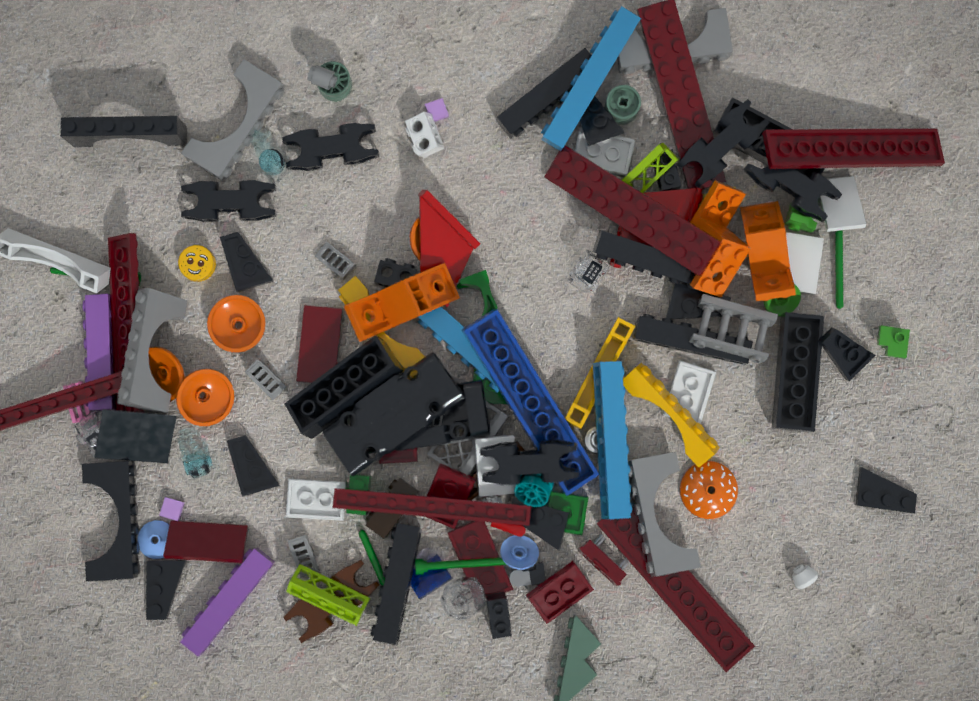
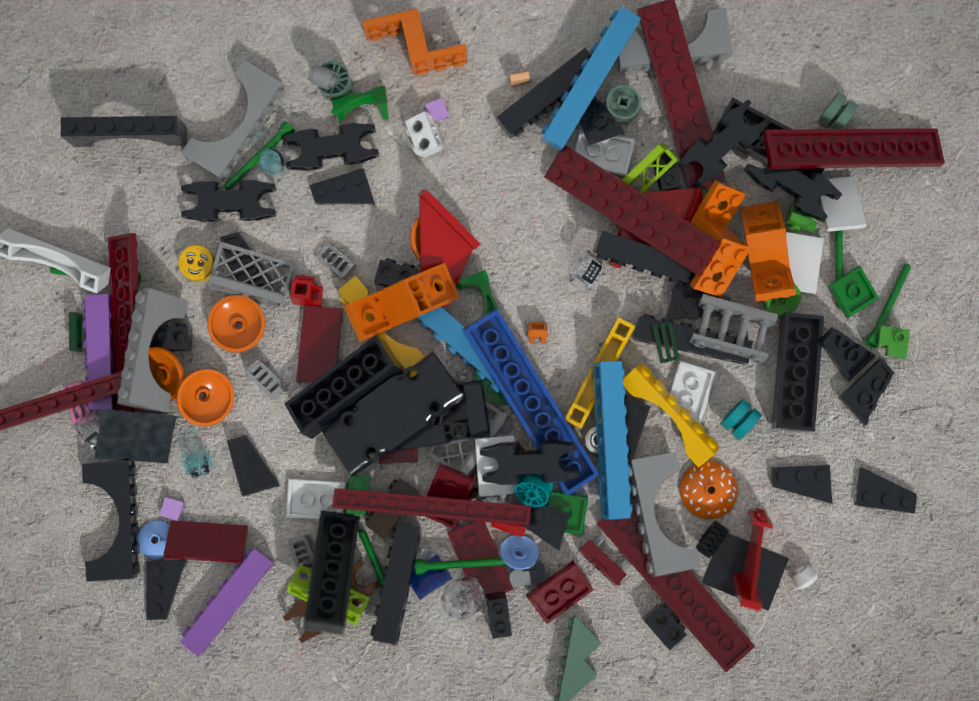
none -> dark green tile [69,312,82,352]
none -> black brick [149,323,193,352]
none -> light grey fence [207,242,295,309]
none -> green piece [224,121,296,190]
none -> red brick [290,275,324,307]
none -> black brick [302,510,360,635]
none -> black wing [309,168,375,205]
none -> green animal [331,86,389,123]
none -> orange bracket [362,8,468,75]
none -> light nougat tile [509,71,530,87]
none -> orange tile [528,322,548,344]
none -> black wing [624,397,651,460]
none -> black brick [642,603,687,650]
none -> dark green tile [651,322,680,364]
none -> black tyre [696,521,729,558]
none -> black sticker [702,533,789,611]
none -> teal wheel [720,398,762,440]
none -> red piece [732,509,773,612]
none -> black wing [771,465,832,504]
none -> sand green wheel [818,92,859,129]
none -> green tile [827,266,879,318]
none -> black wing [838,358,894,426]
none -> green piece [864,264,911,348]

